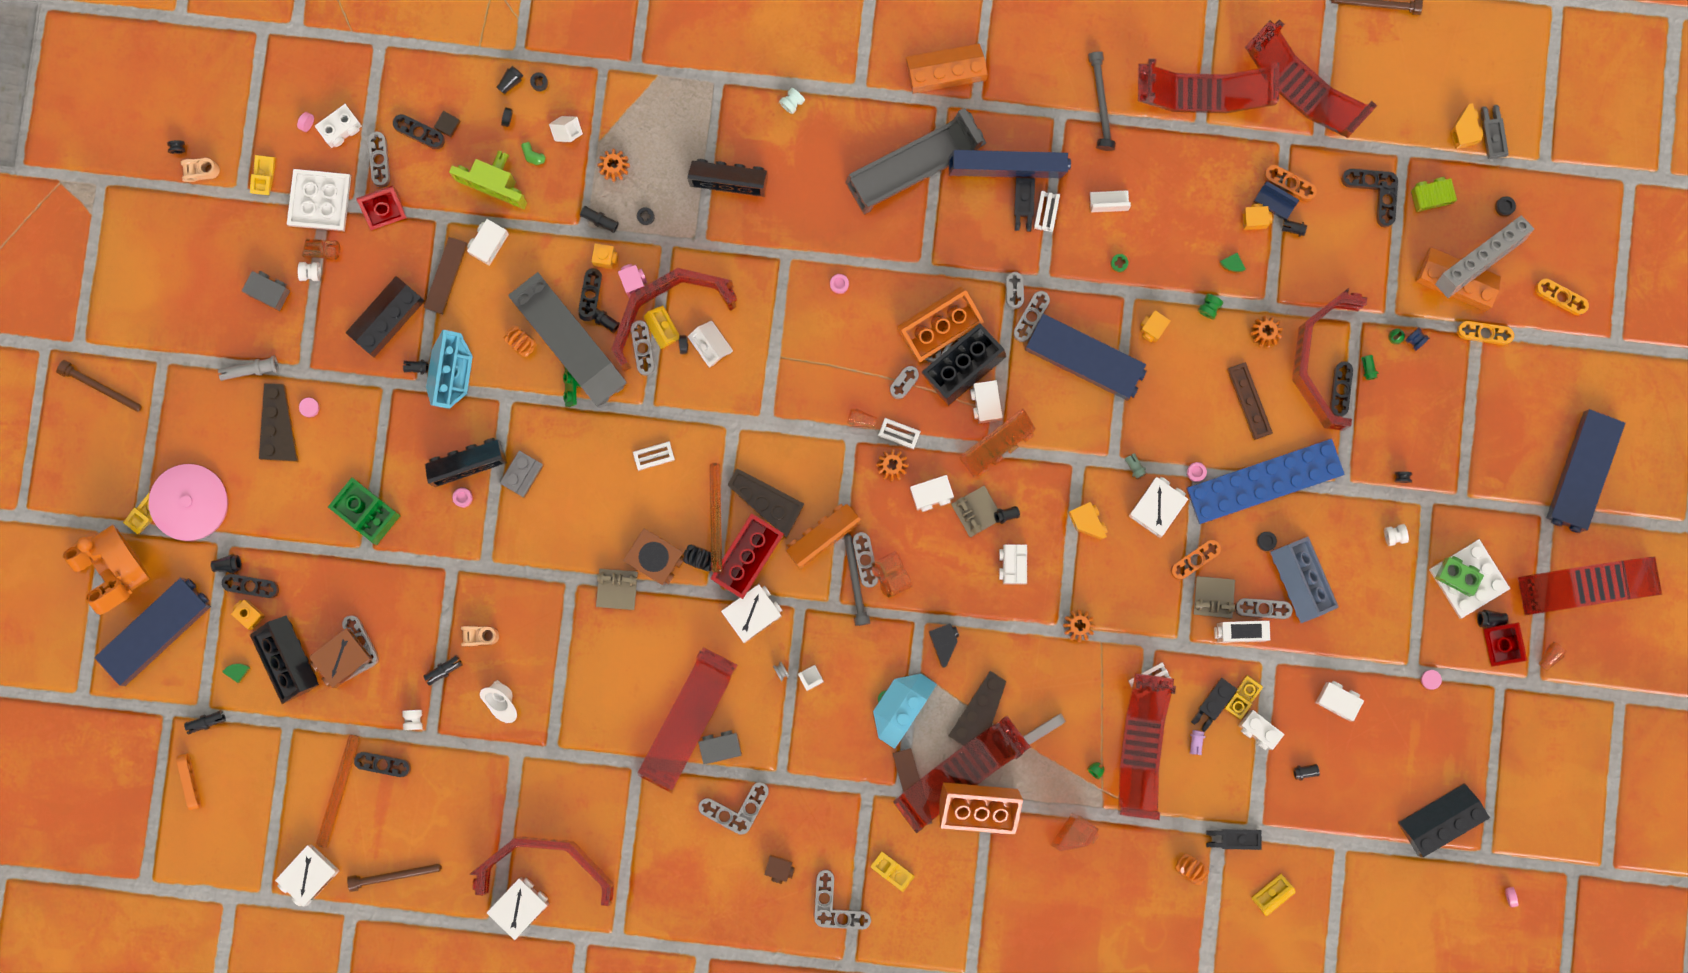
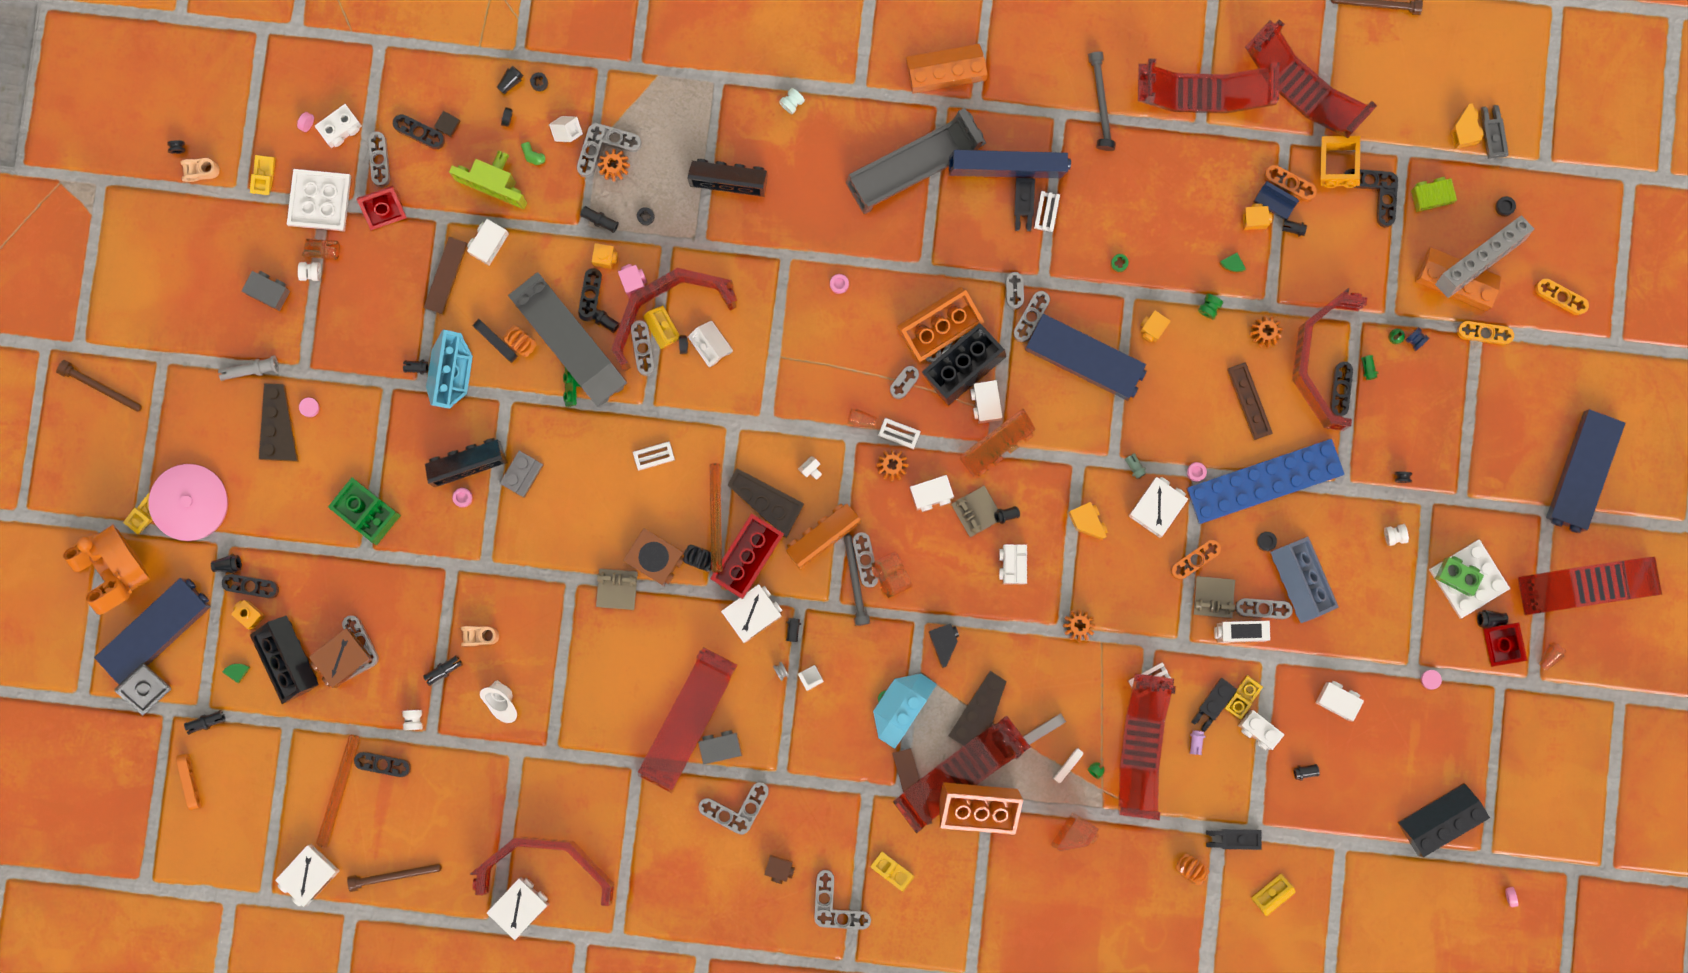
black slope [346,276,425,358] -> none
white panel [1090,191,1131,212] -> none
none -> tile [114,663,171,715]
none -> black beam [472,319,518,363]
none -> light grey beam [577,123,642,178]
none -> black pin [786,618,801,642]
none -> white tile [798,456,822,480]
none -> white tile [1052,748,1083,783]
none -> light orange window [1321,136,1361,188]

